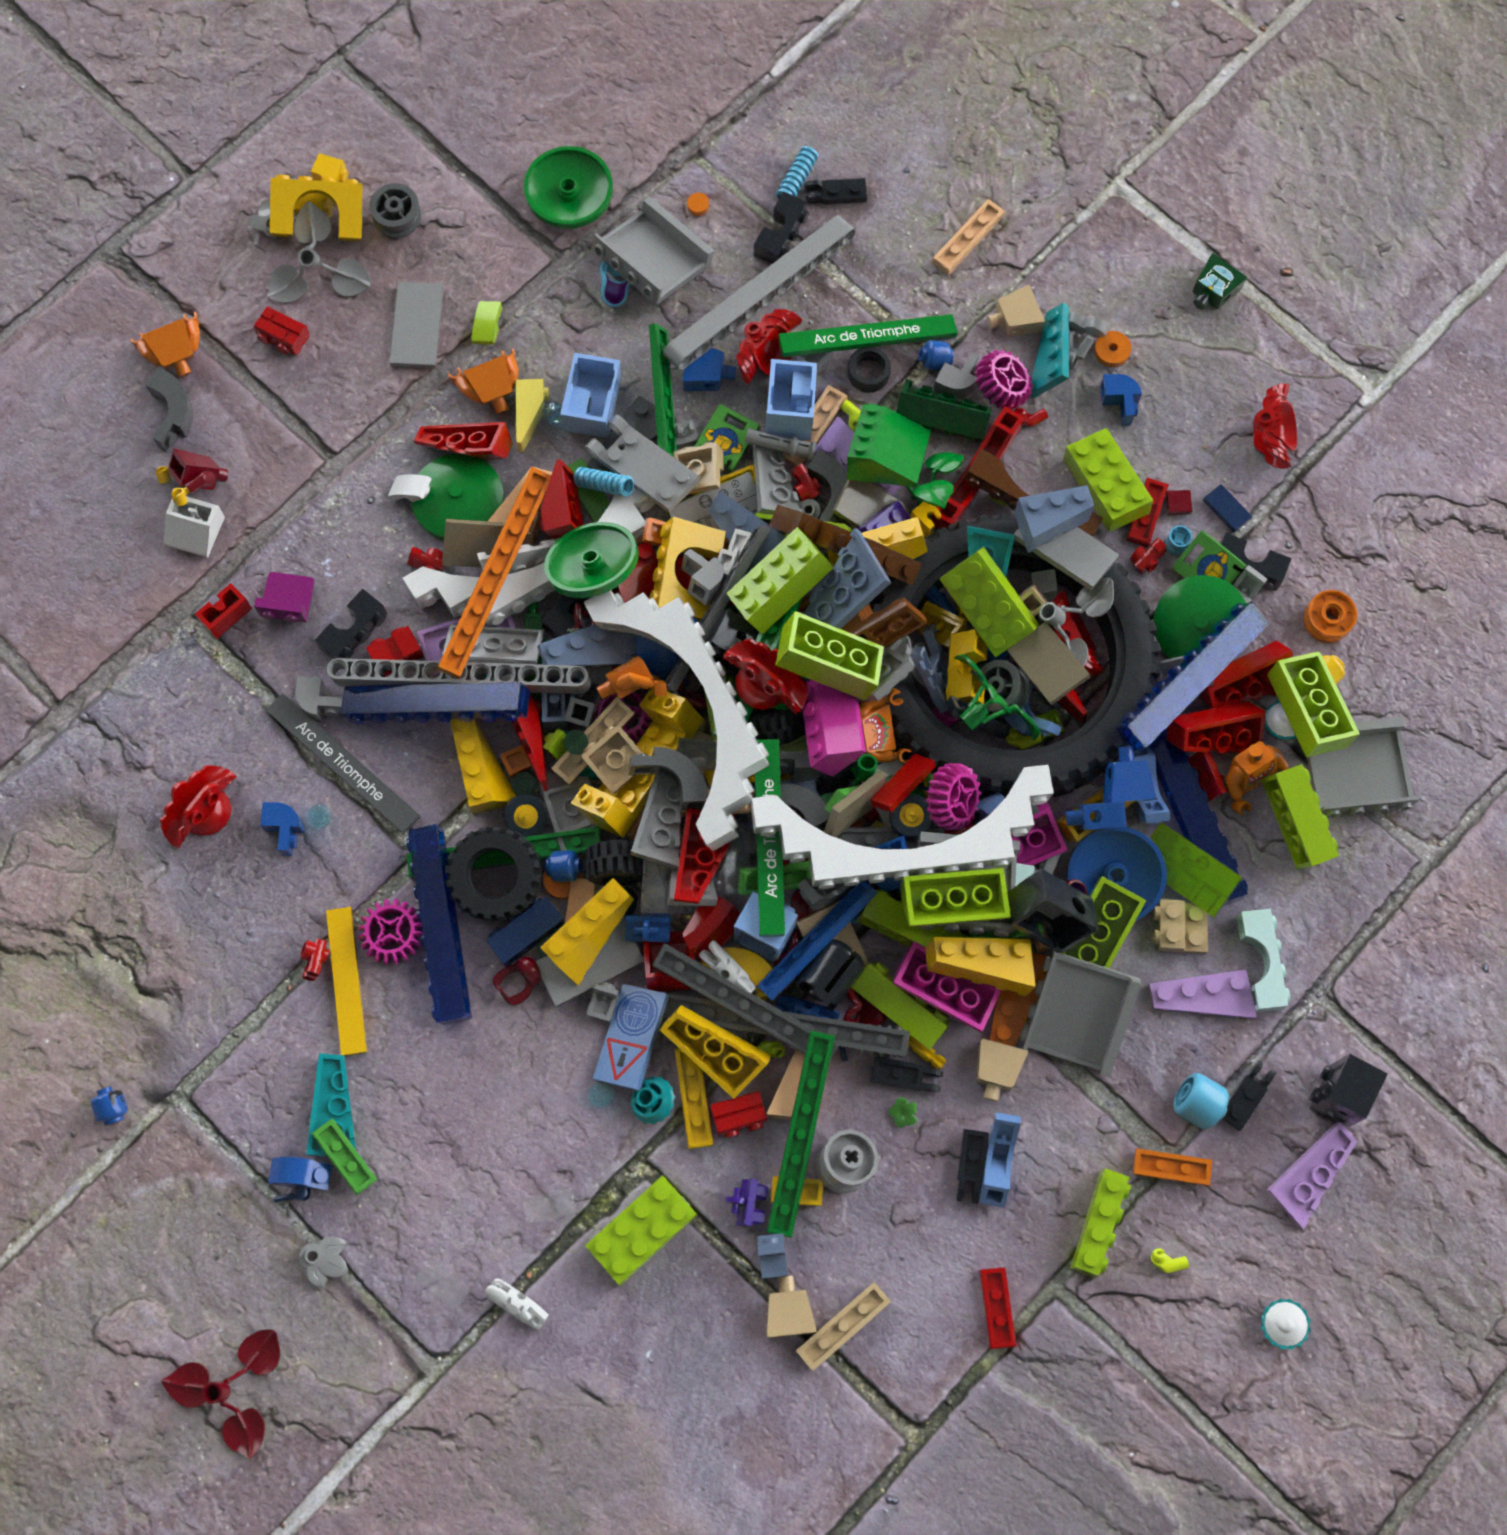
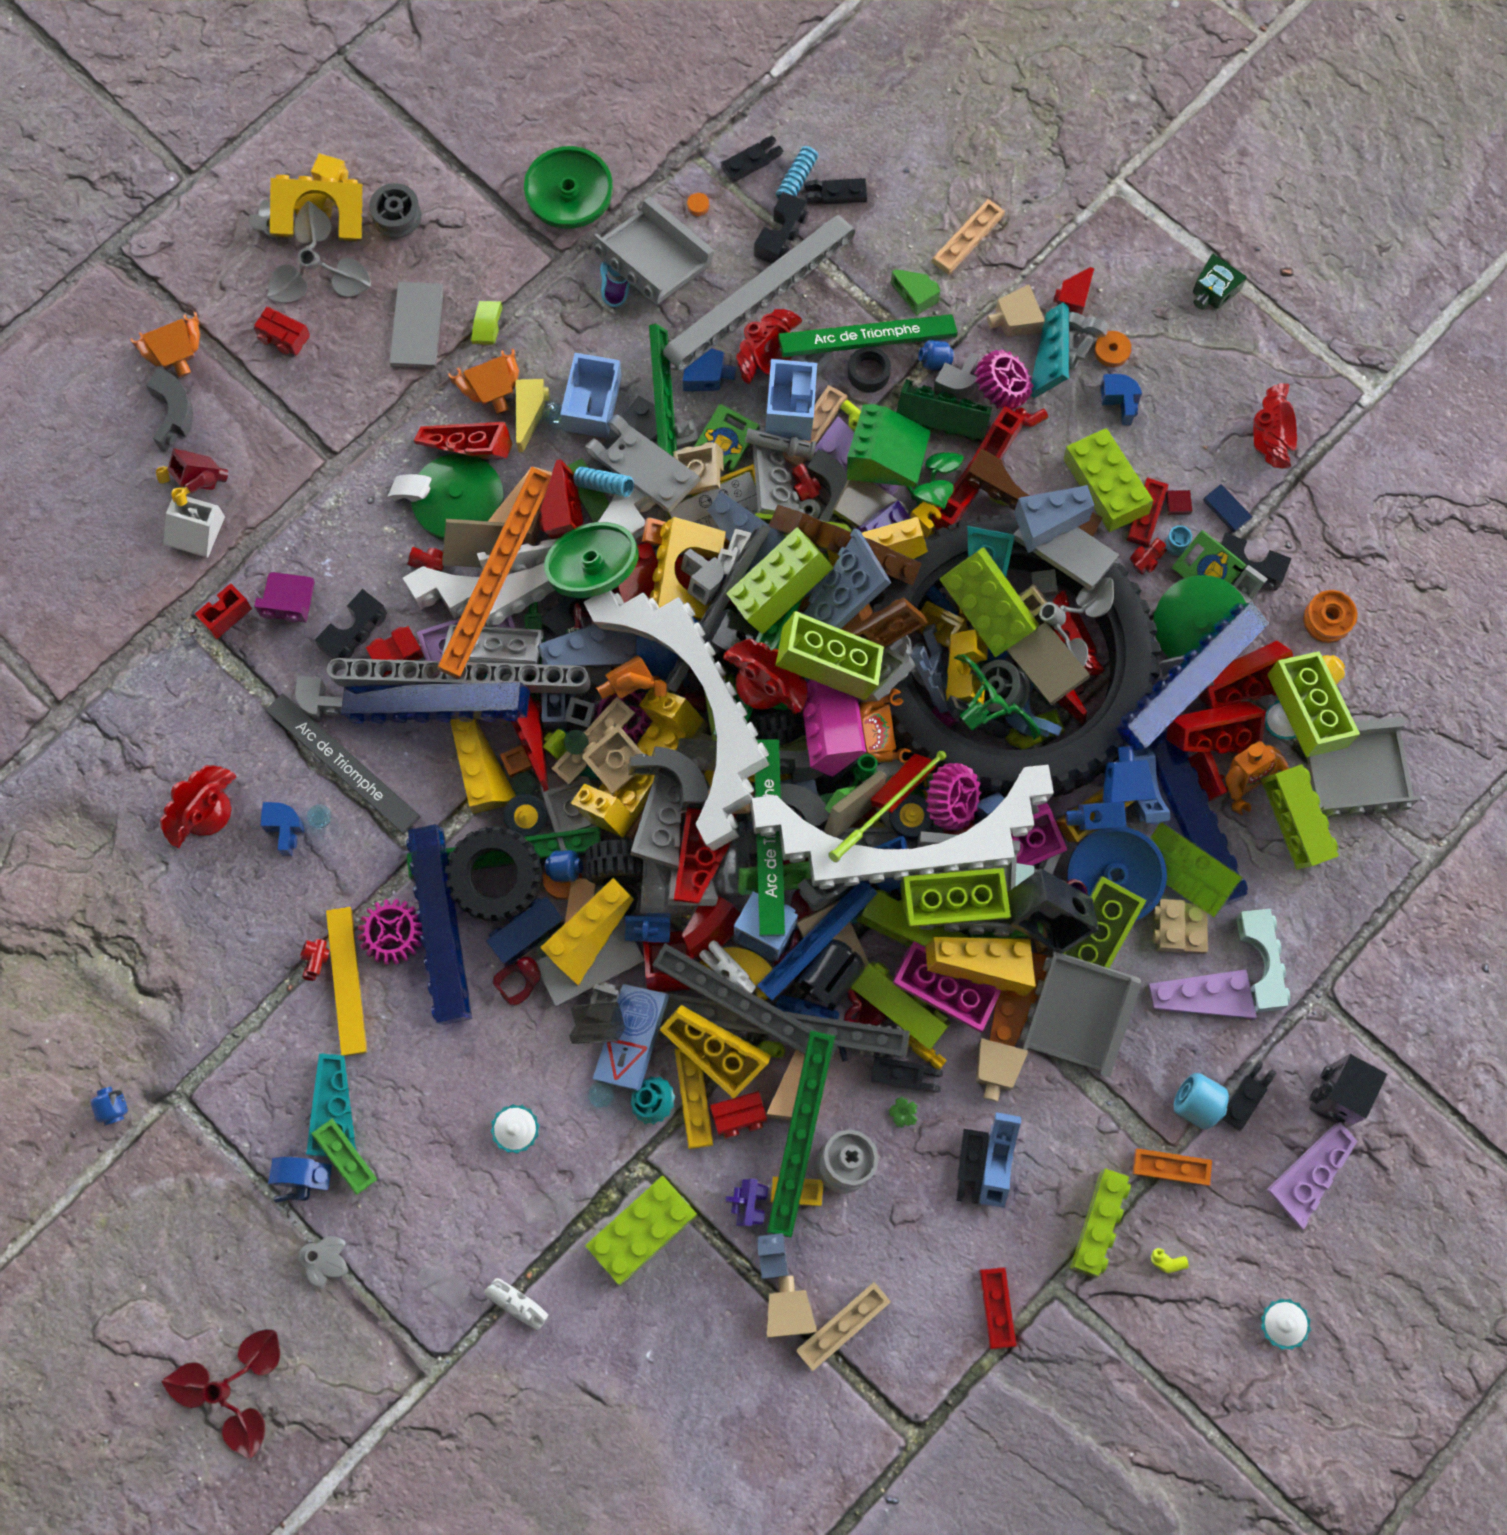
none -> white piece [490,1104,540,1154]
none -> clear smoke panel [569,1002,625,1044]
none -> black hinge [721,135,784,183]
none -> lime piece [828,751,946,863]
none -> bright green slope [890,269,940,316]
none -> red slope [1053,267,1095,315]

